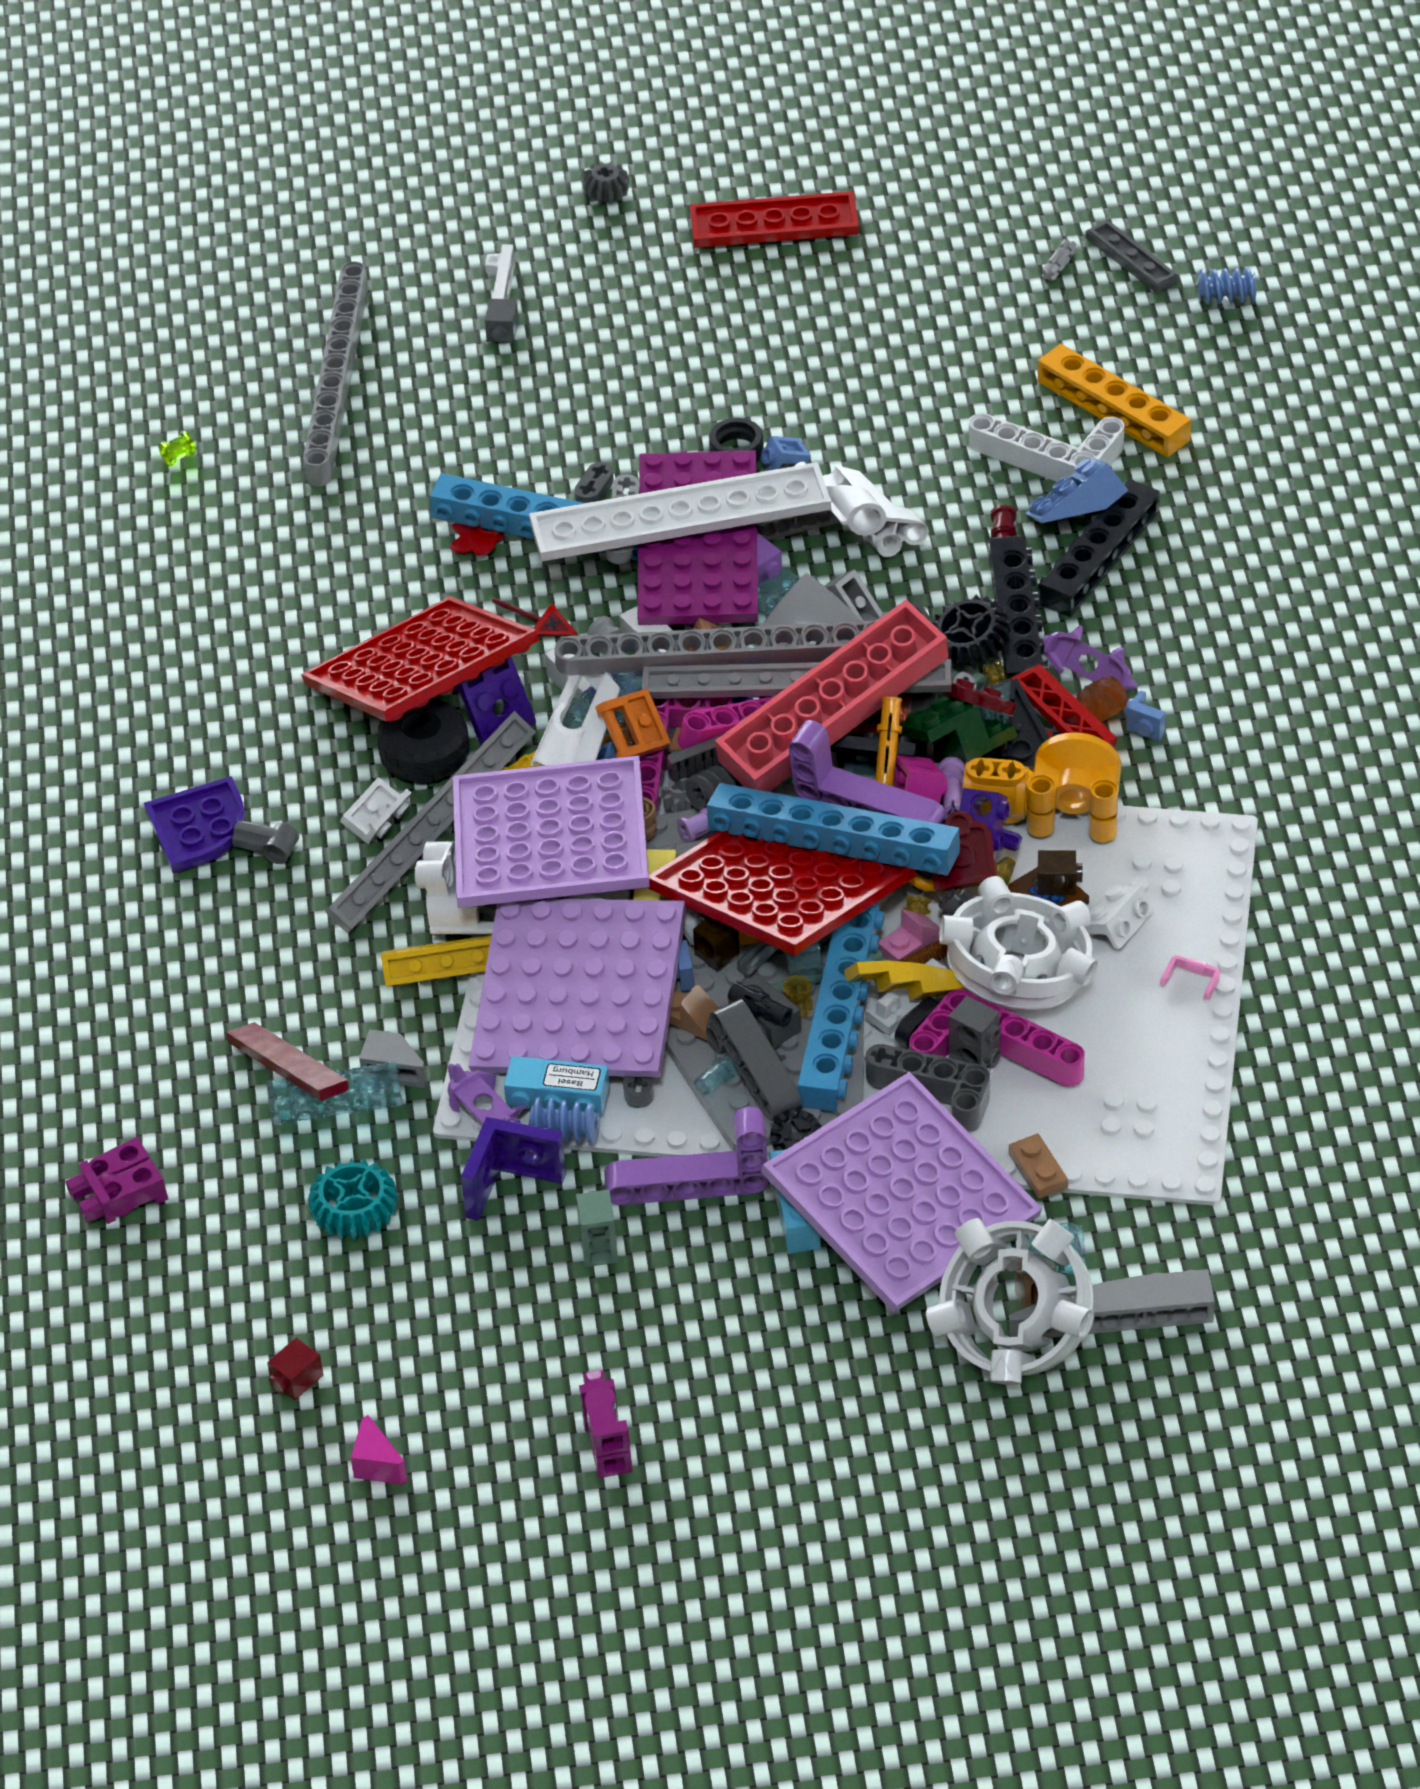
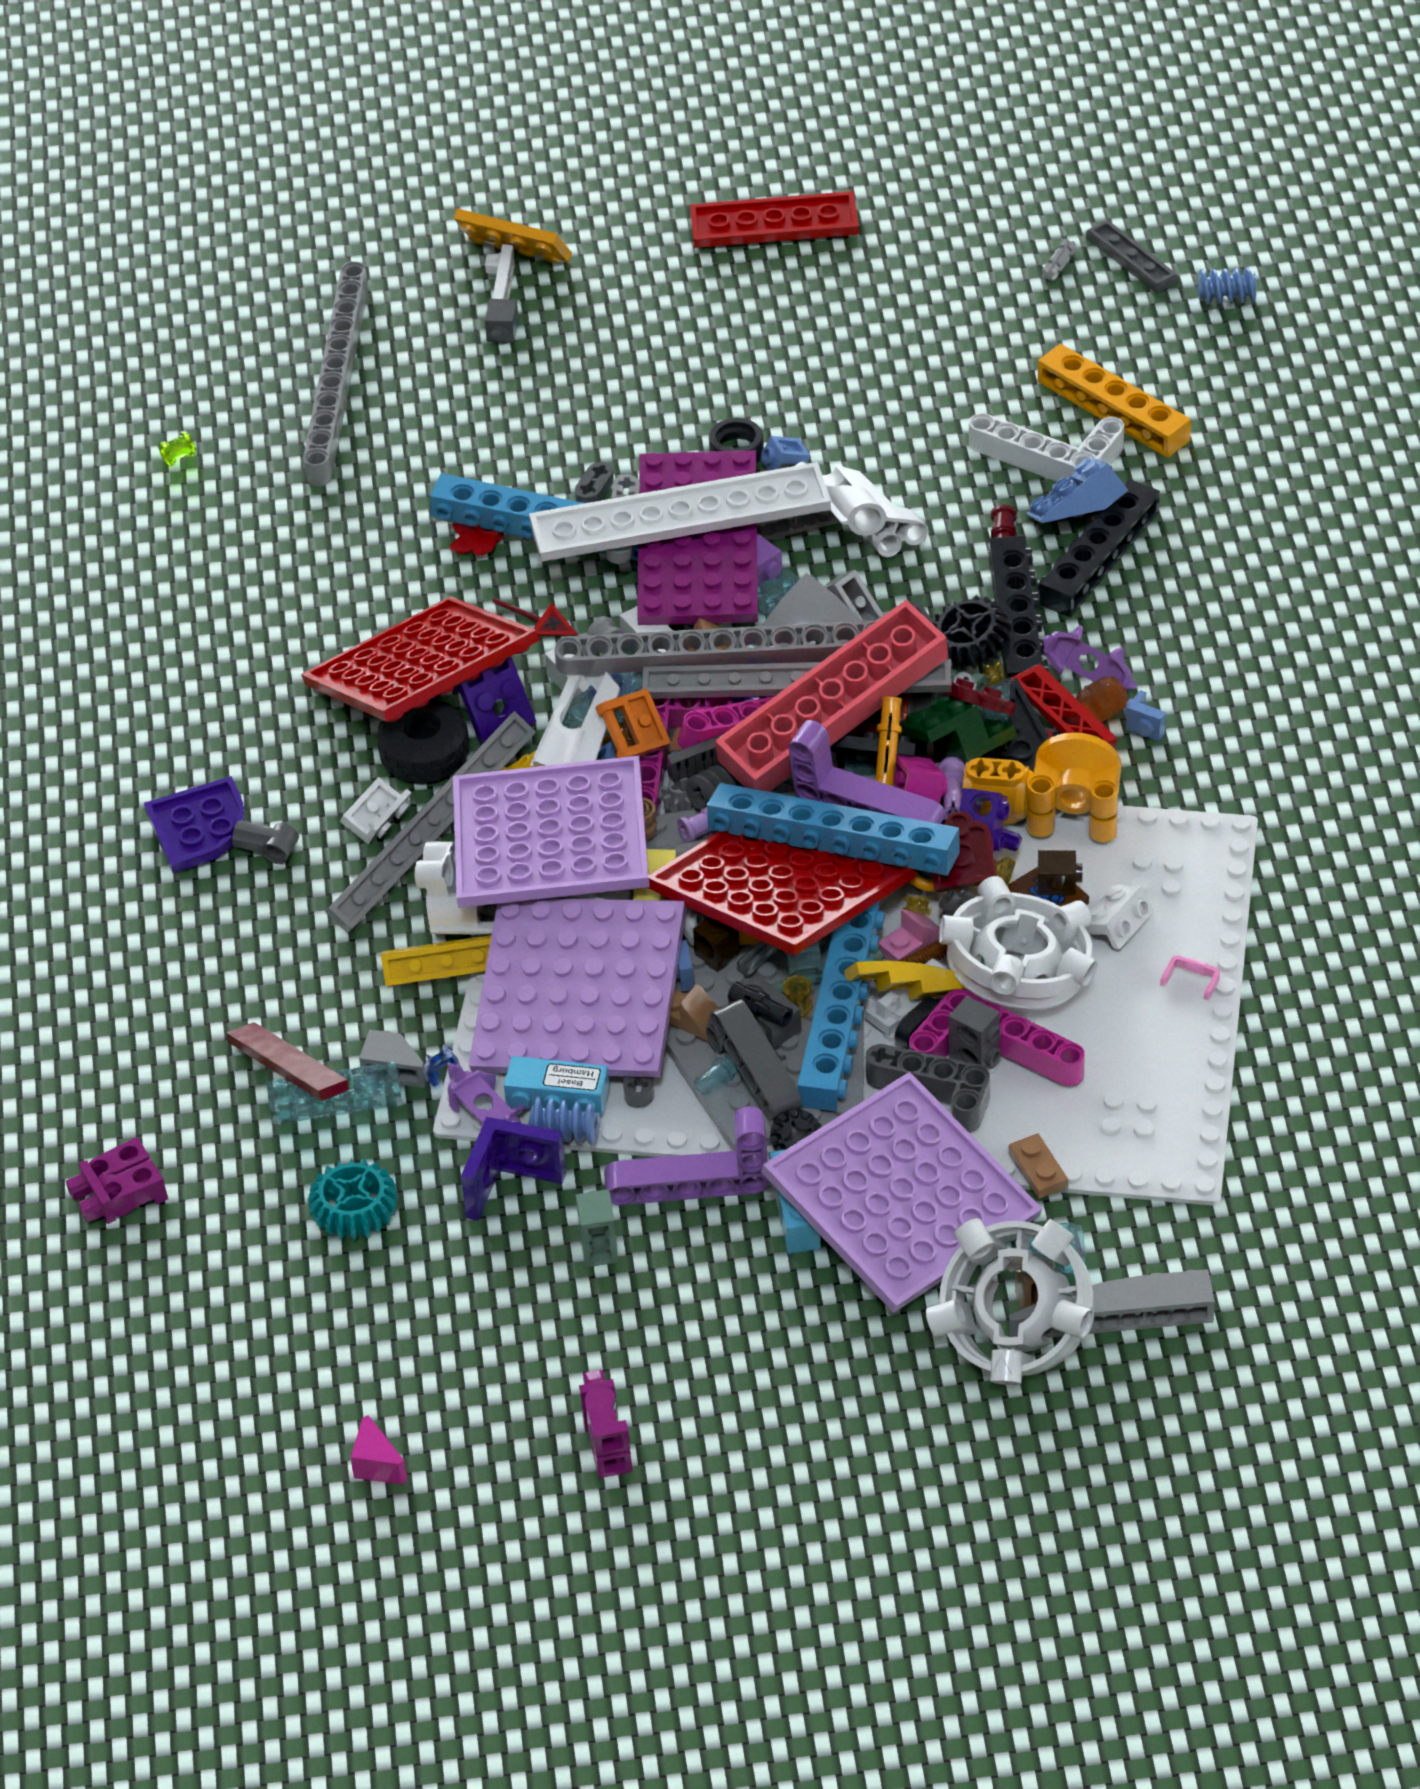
dark red brick [267,1337,324,1401] -> none
dark grey gear [583,161,629,205] -> none
none -> clear blue piece [424,1044,460,1087]
none -> light orange plate [453,208,572,264]

